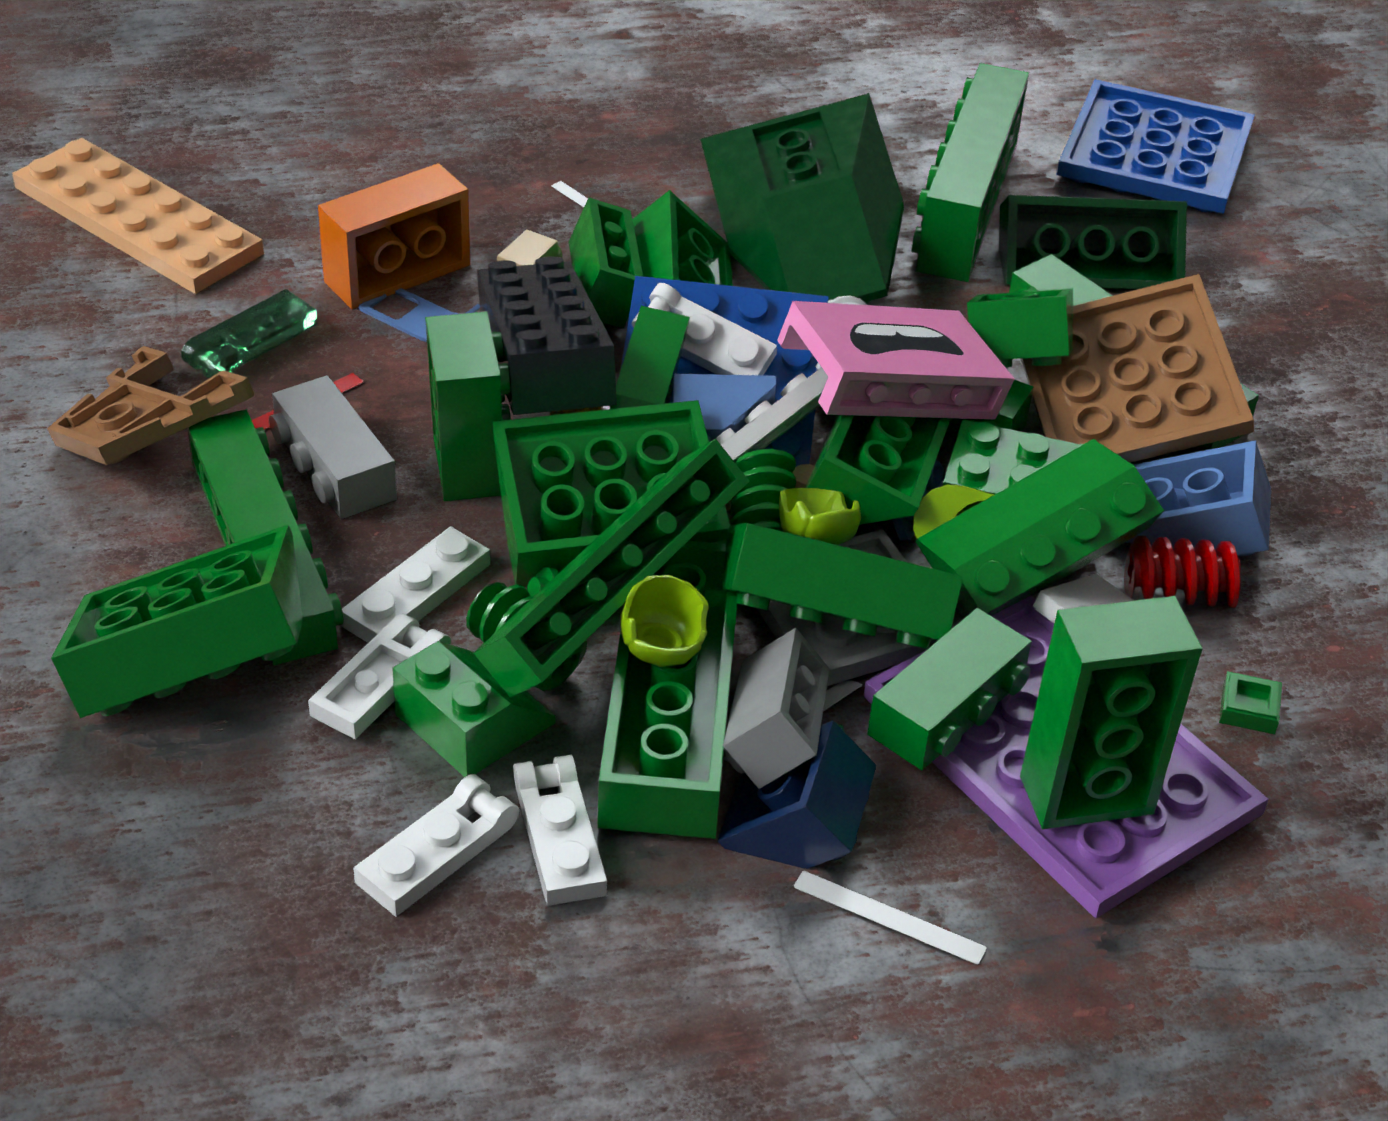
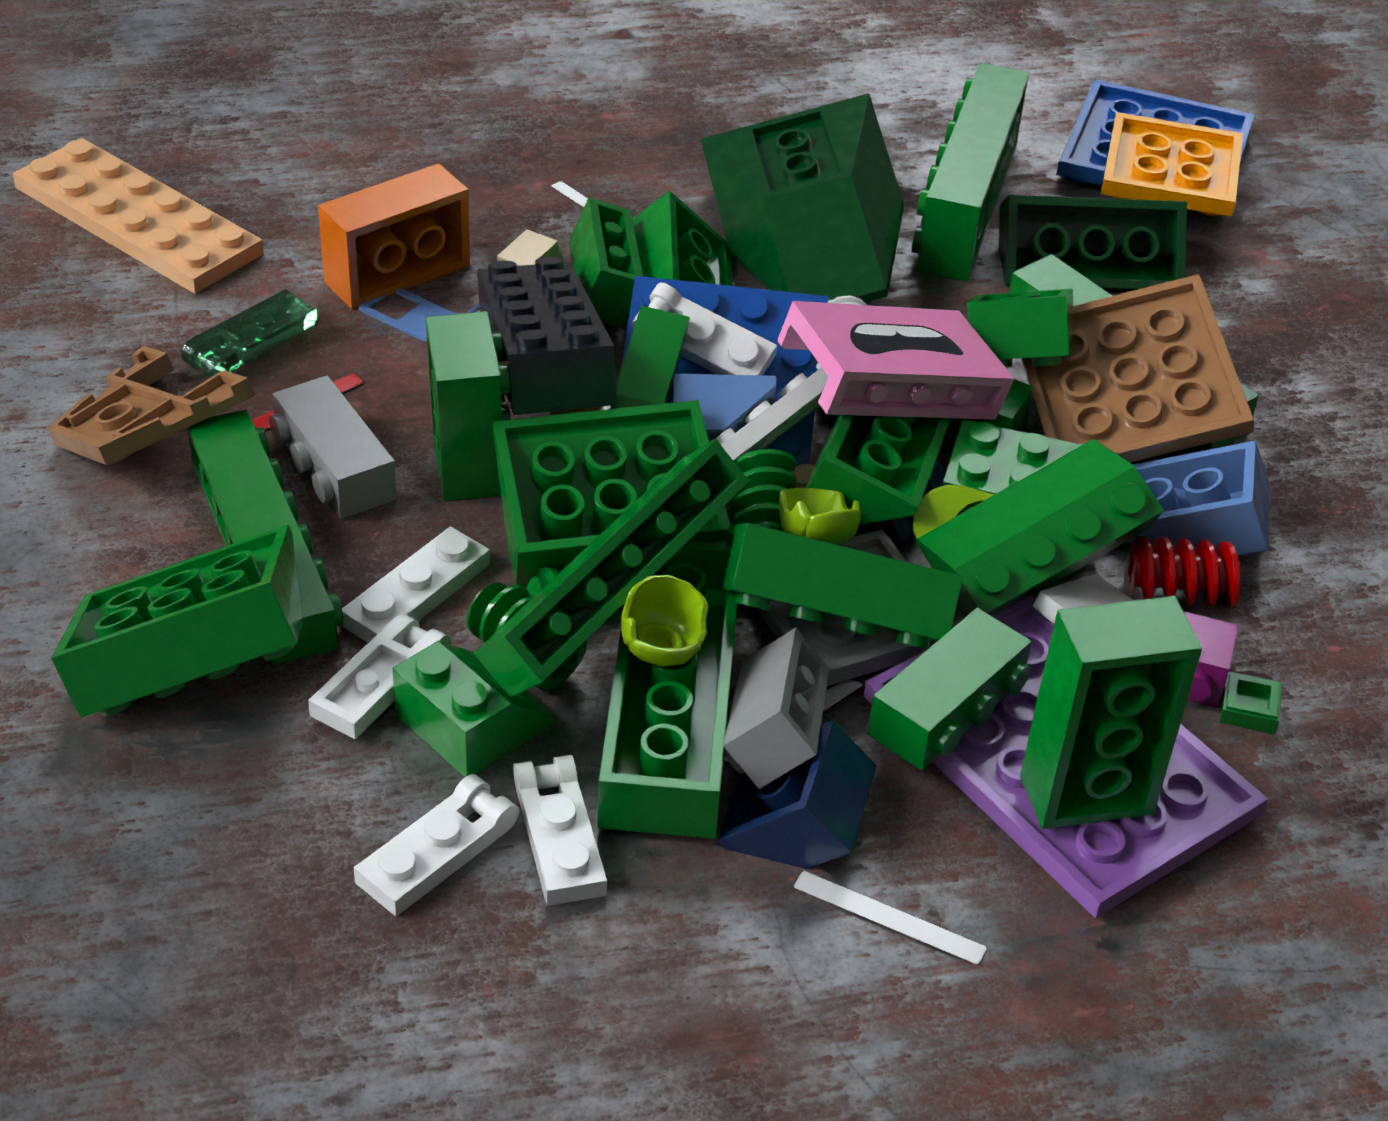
none -> light orange plate [1101,112,1243,217]
none -> magenta brick [1184,611,1239,708]

